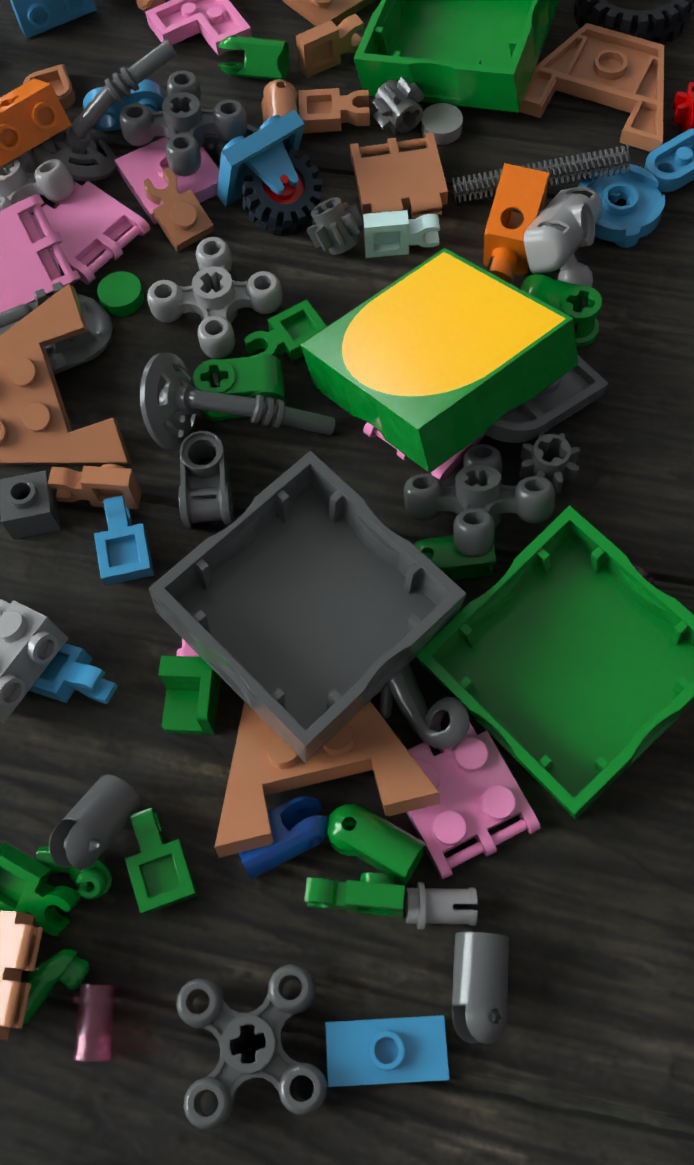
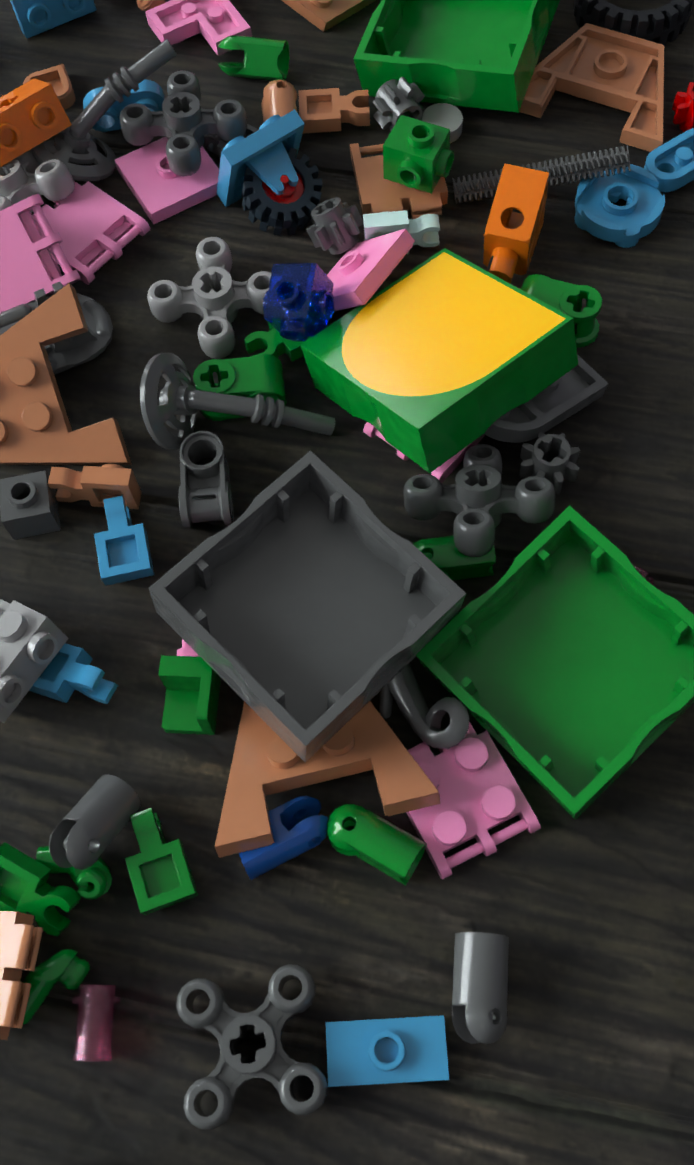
green tile [97,271,144,317] -> none
nougat plate [144,167,214,252] -> none
nougat plate [296,13,364,78] -> none
green plate [304,873,405,918] -> none
light grey pin [405,882,478,930] -> none
light grey piece [524,187,603,287] -> none
none -> clear blue brick [263,263,335,342]
none -> bright pink plate [307,229,415,315]
none -> green brick [383,115,454,194]

